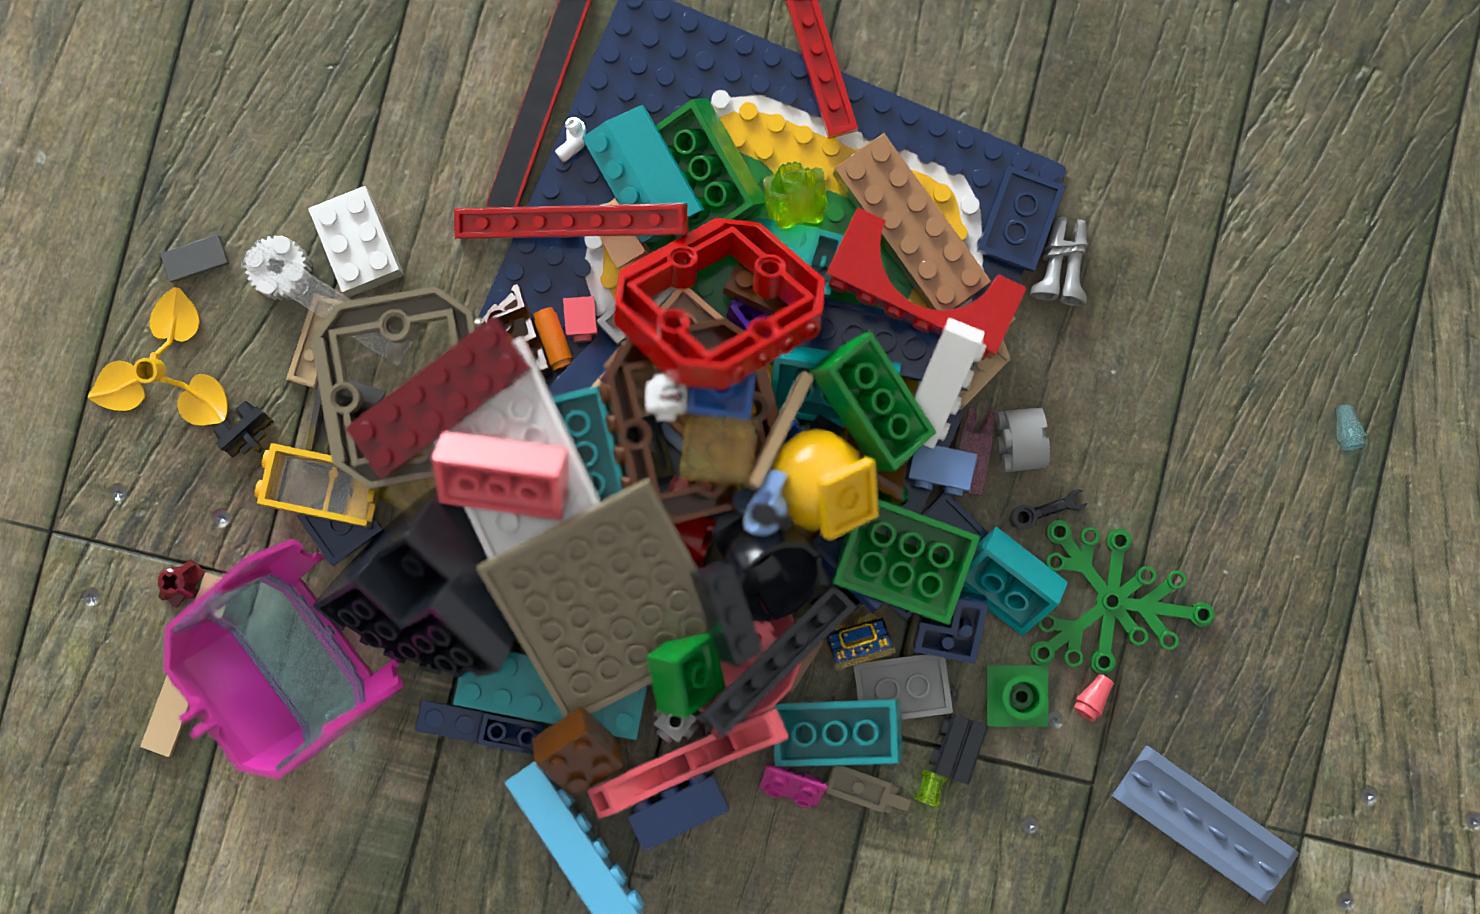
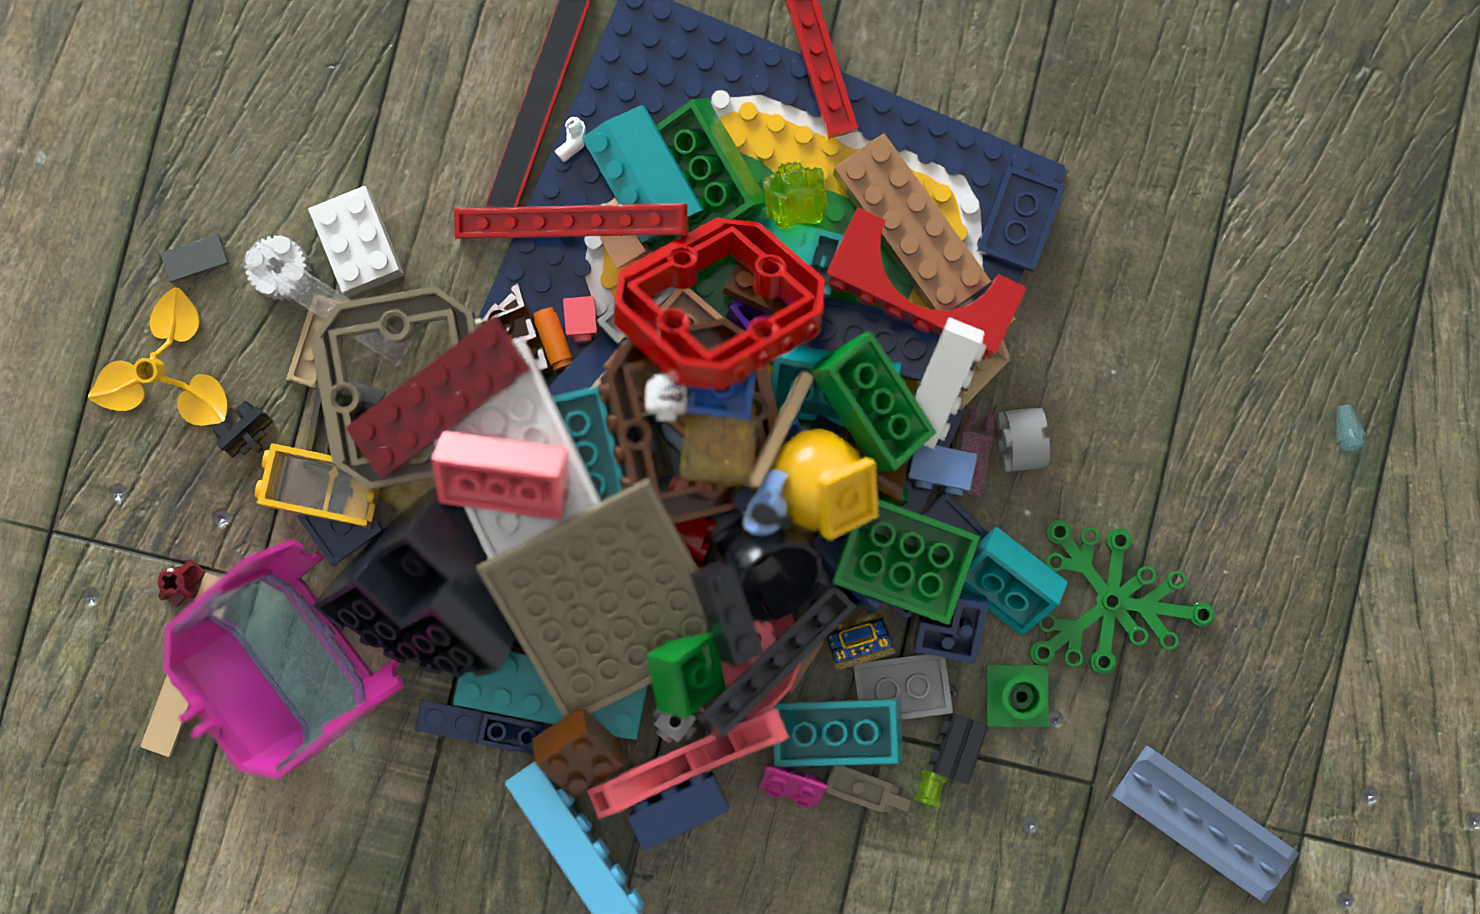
black brick [1009,489,1087,530] -> none
light grey piece [1030,216,1088,306] -> none
coral cone [1073,674,1114,722] -> none

